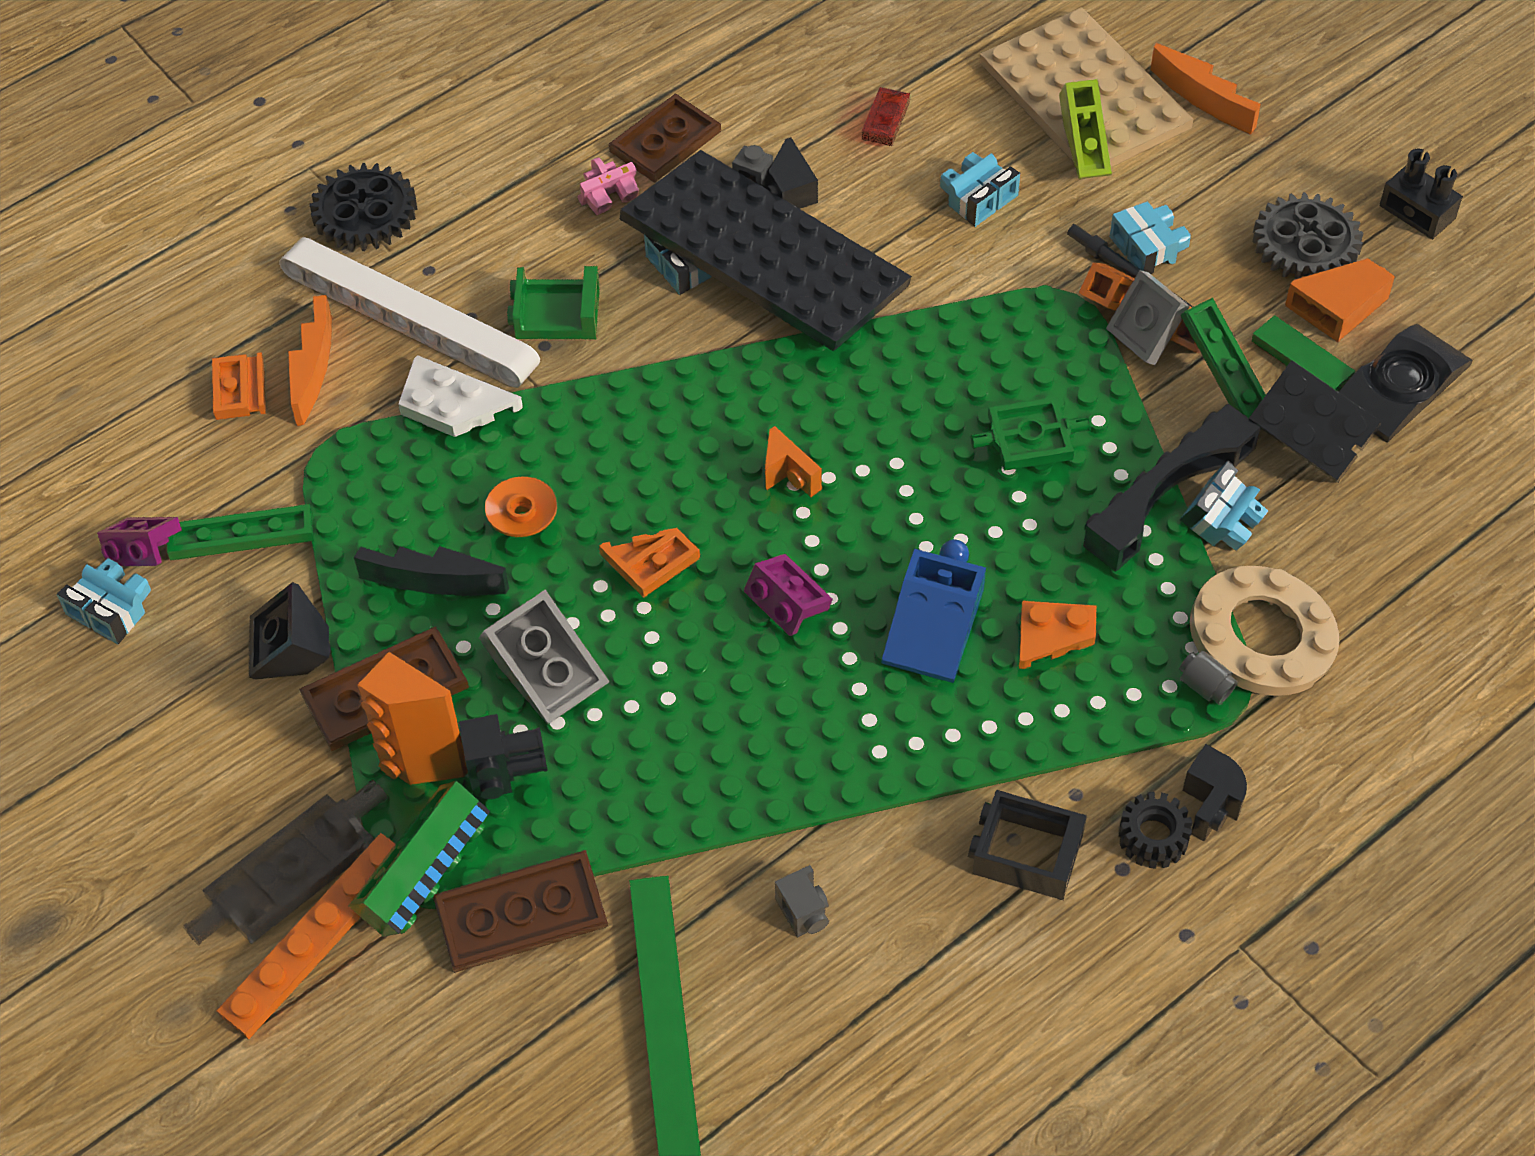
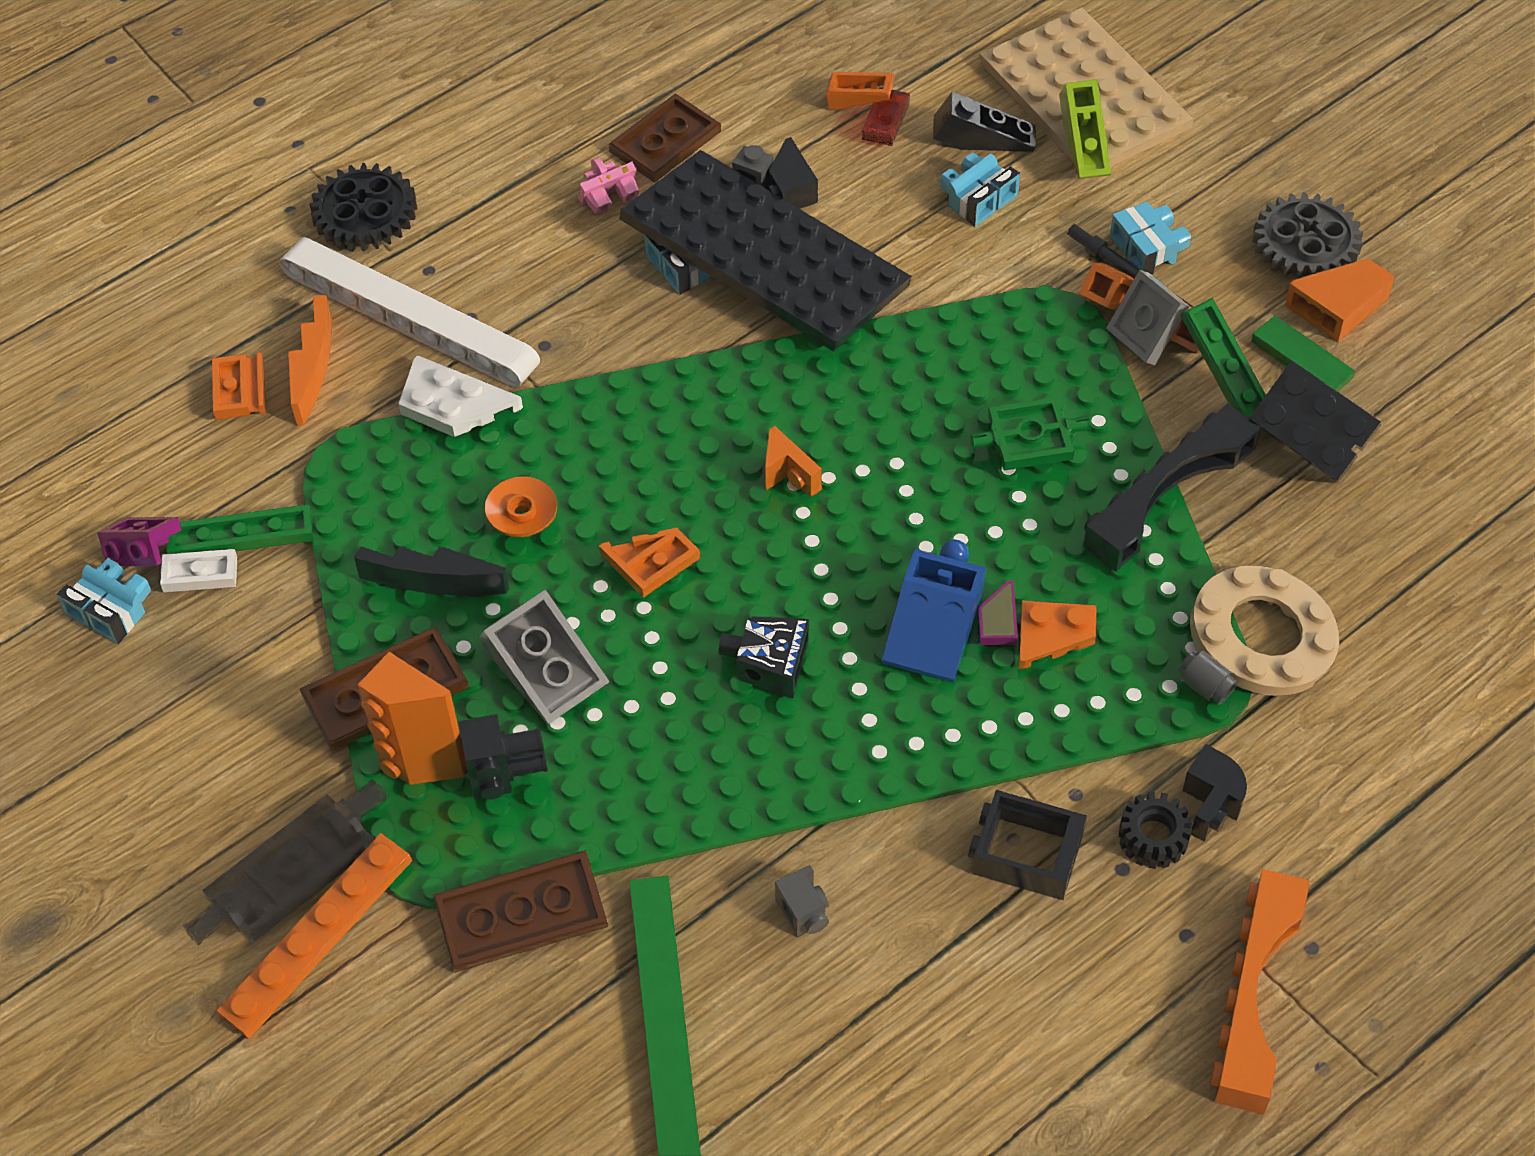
black slope [249,582,331,680] -> none
green brick [348,781,490,937] -> none
green panel [507,266,600,339] -> none
magenta bracket [744,554,833,636] -> none
orange slope [1150,43,1261,135] -> none
medium azure hips [1180,461,1268,551] -> none
black slope [1339,324,1473,443] -> none
black brick [1379,148,1463,240] -> none
none -> white plate [160,549,237,592]
none -> black torso [718,616,809,698]
none -> orange slope [826,72,894,110]
none -> black slope [933,91,1036,152]
none -> olive tile [978,581,1018,645]
none -> orange arch [1210,869,1310,1115]

